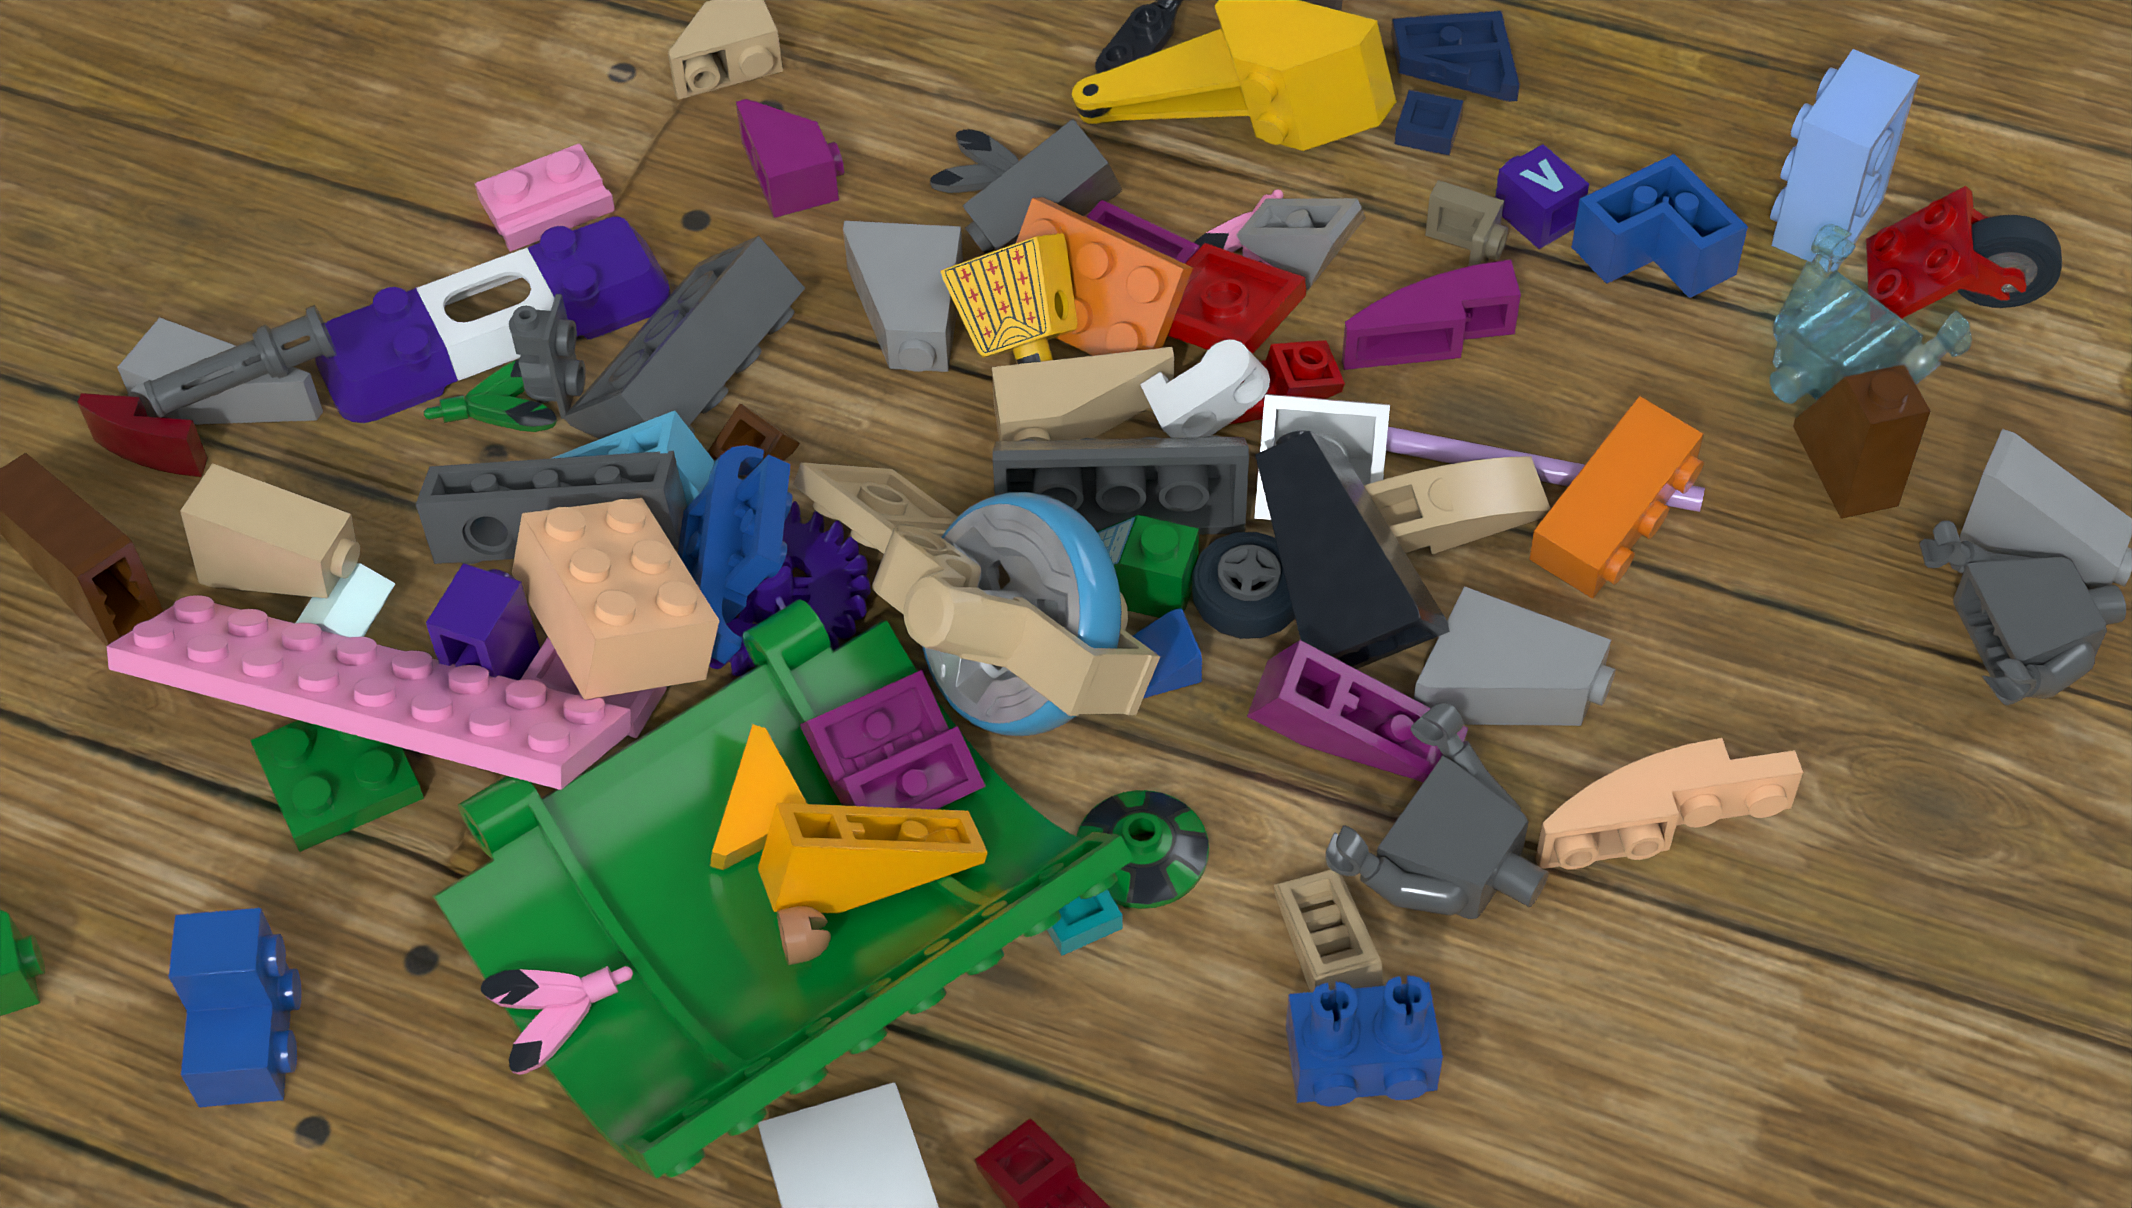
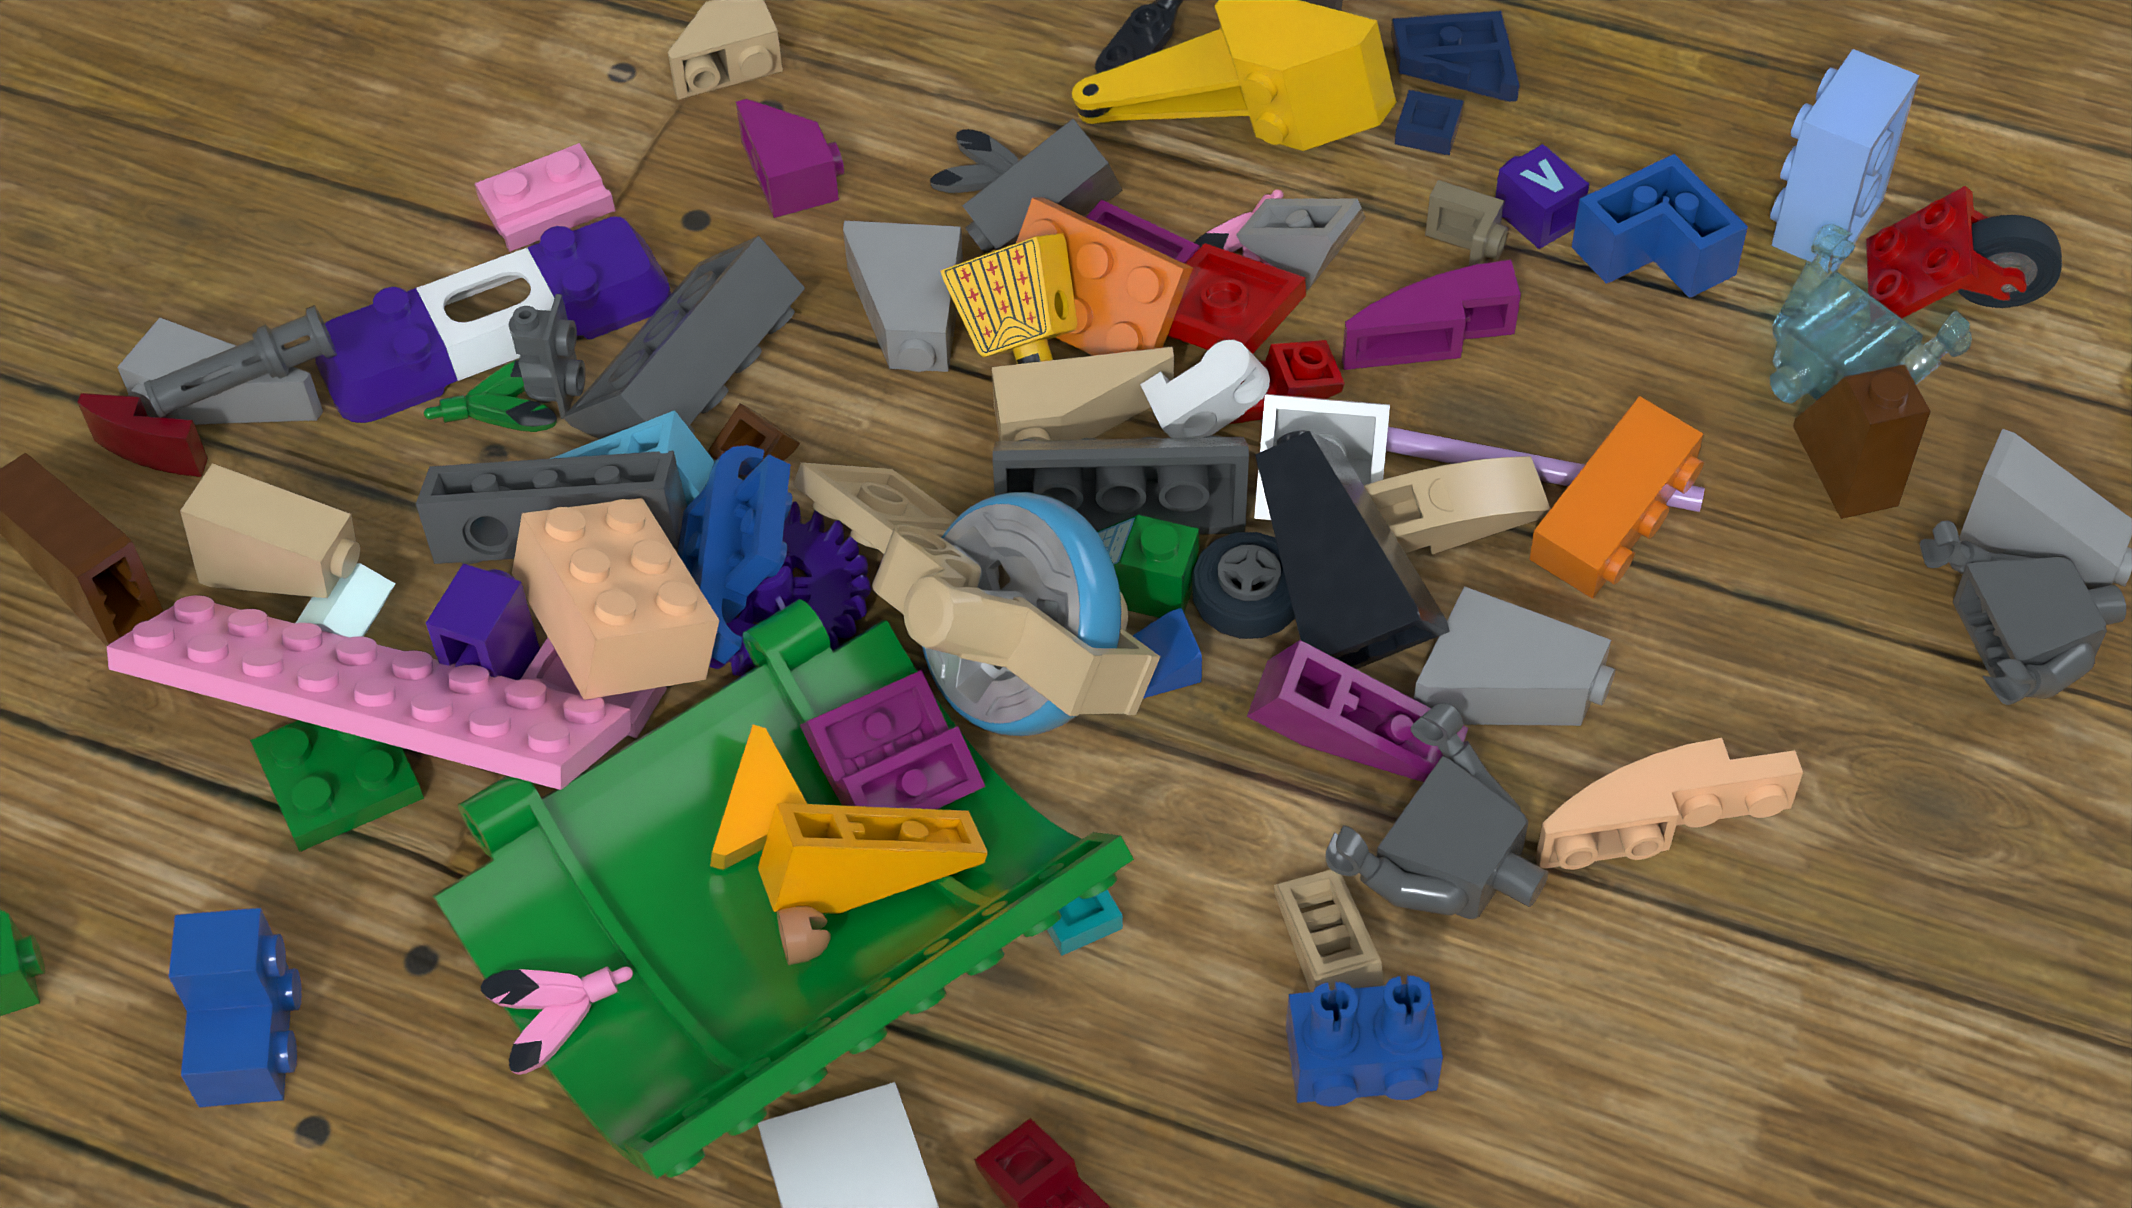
dish [1076,790,1209,909] -> none

